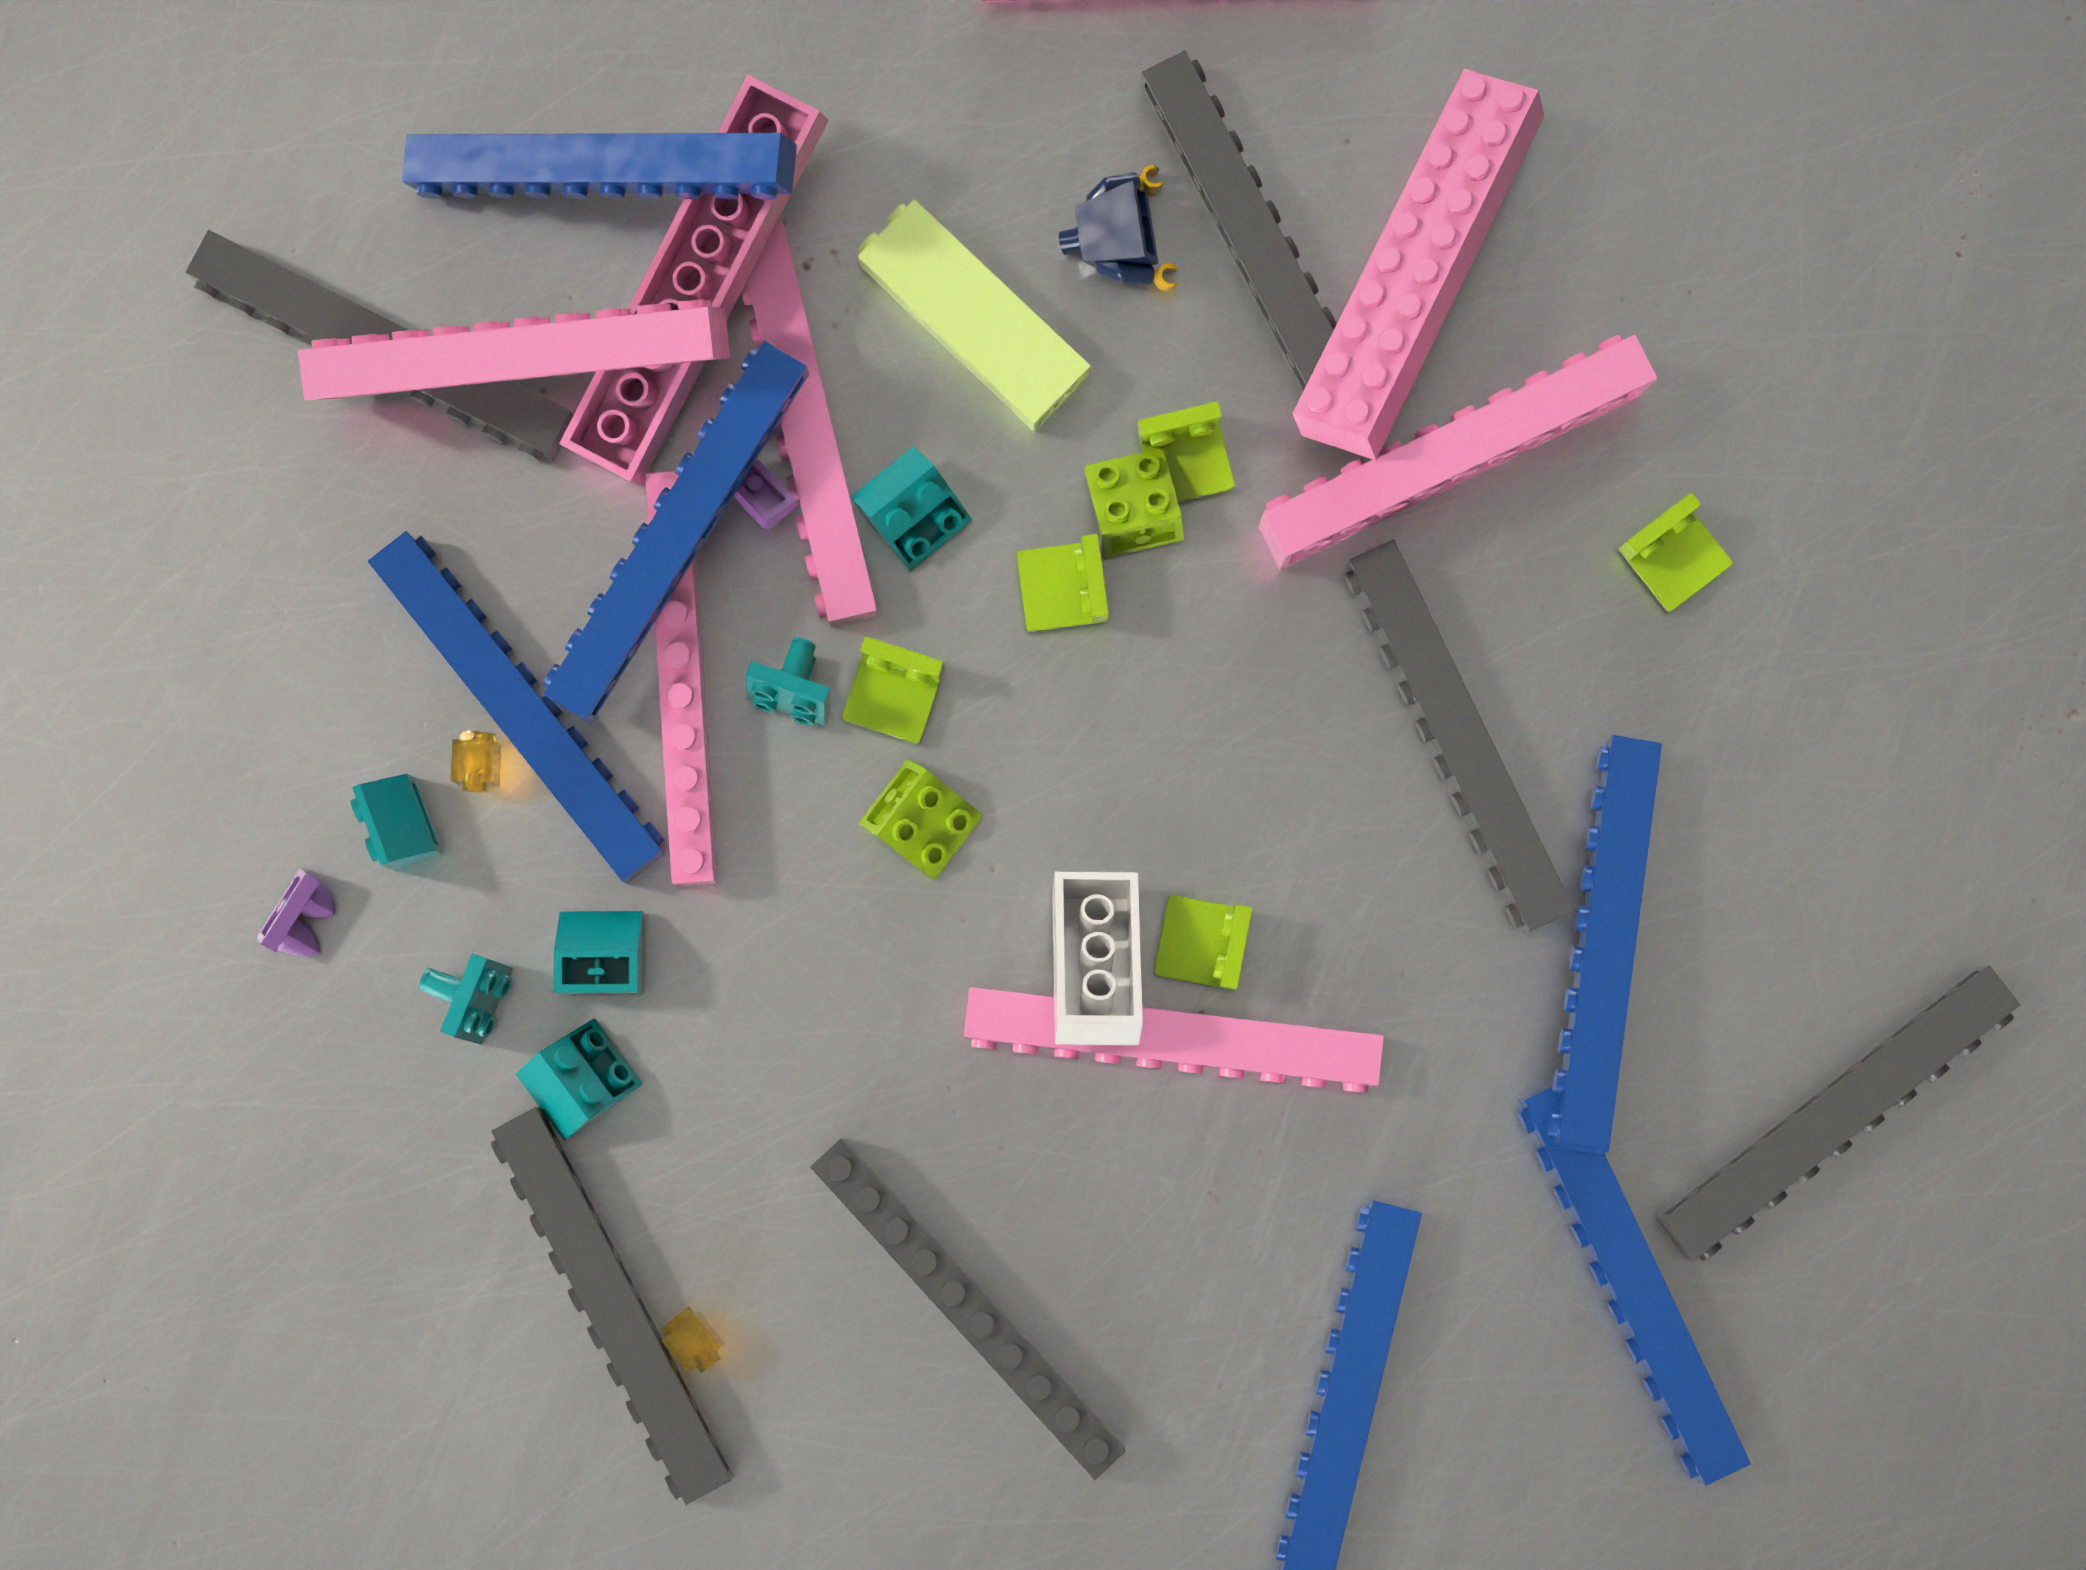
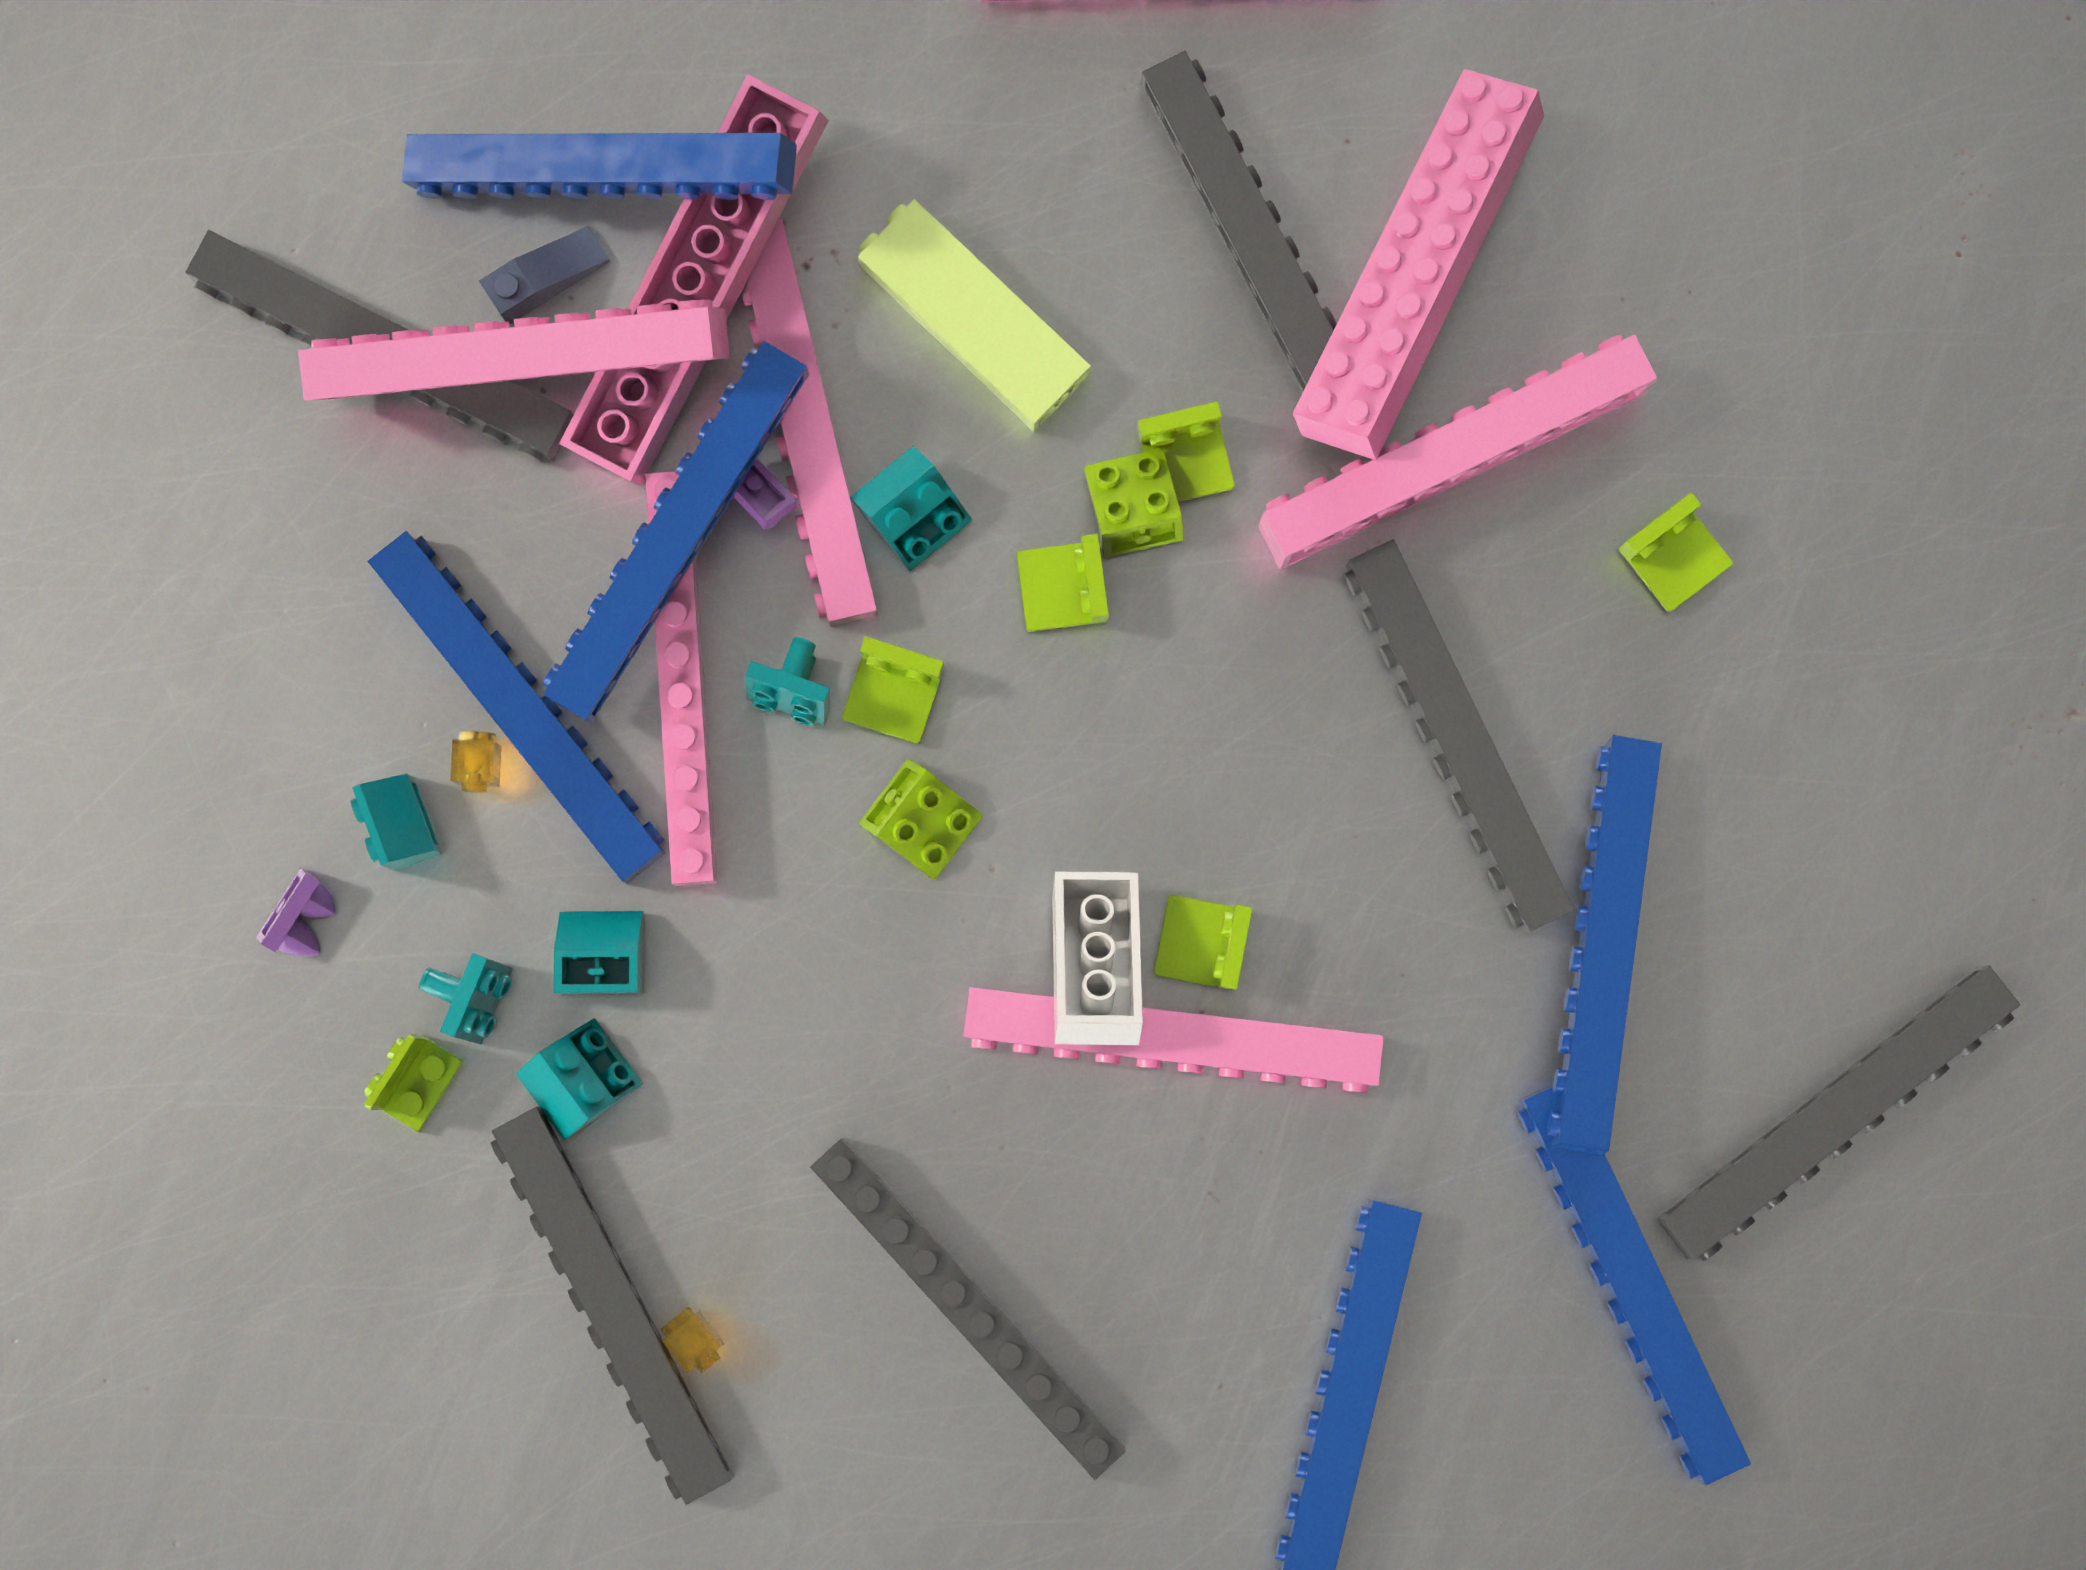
torso [1058,165,1178,291] -> none
none -> lime bracket [363,1034,465,1132]
none -> sand blue slope [479,226,610,324]

